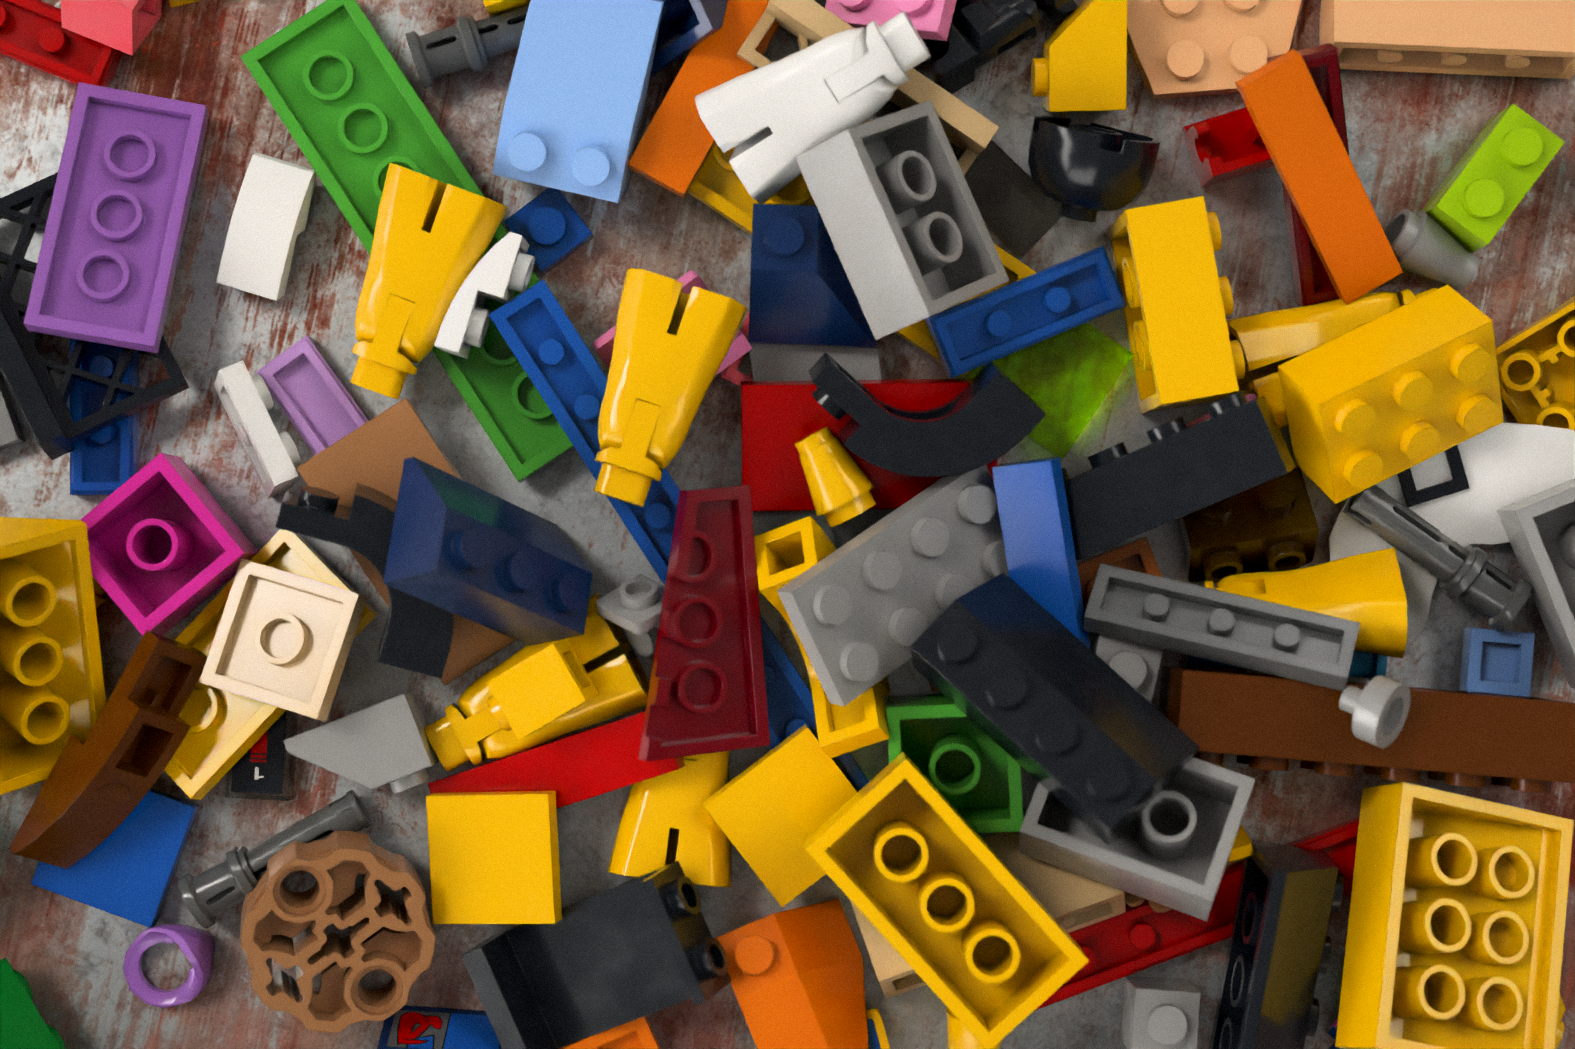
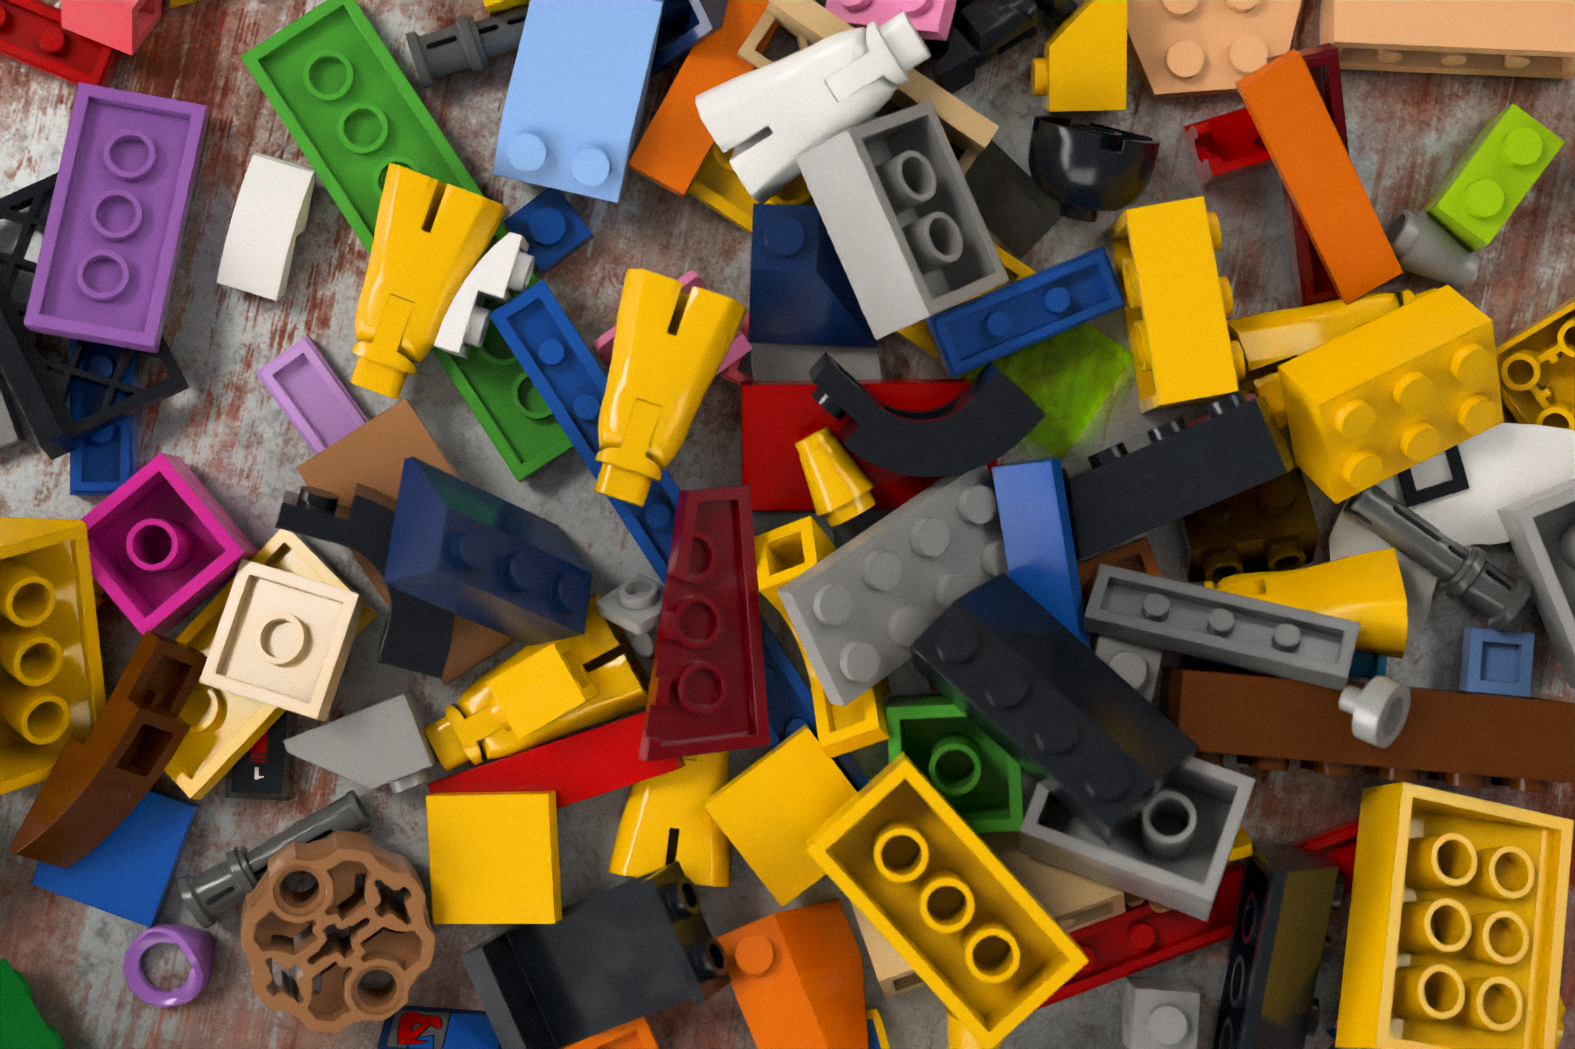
white plate [214,360,301,498] -> none

